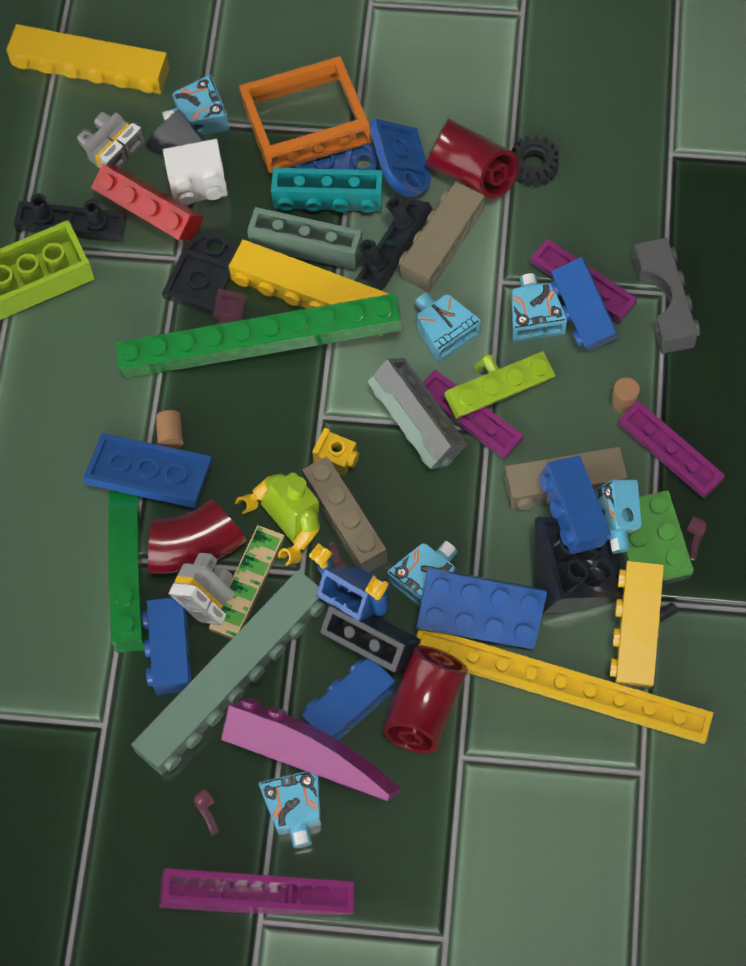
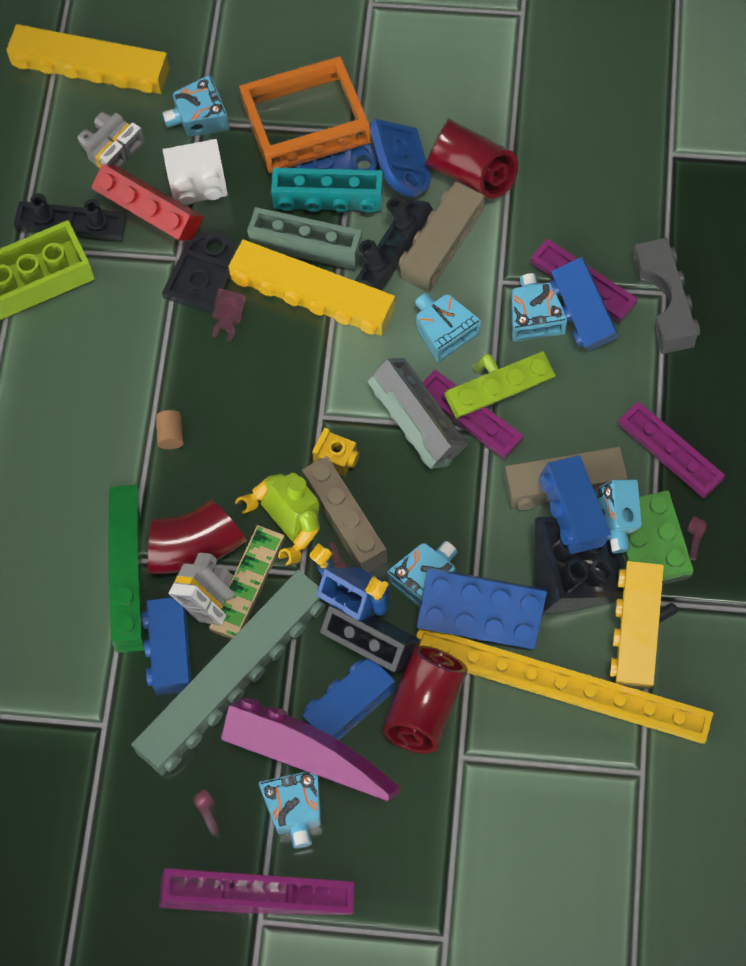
blue plate [83,433,212,508] -> none
green brick [116,293,403,379] -> none
black slope [145,109,206,155] -> none
black tyre [512,134,559,188] -> none
medium nougat piece [611,377,640,414] -> none

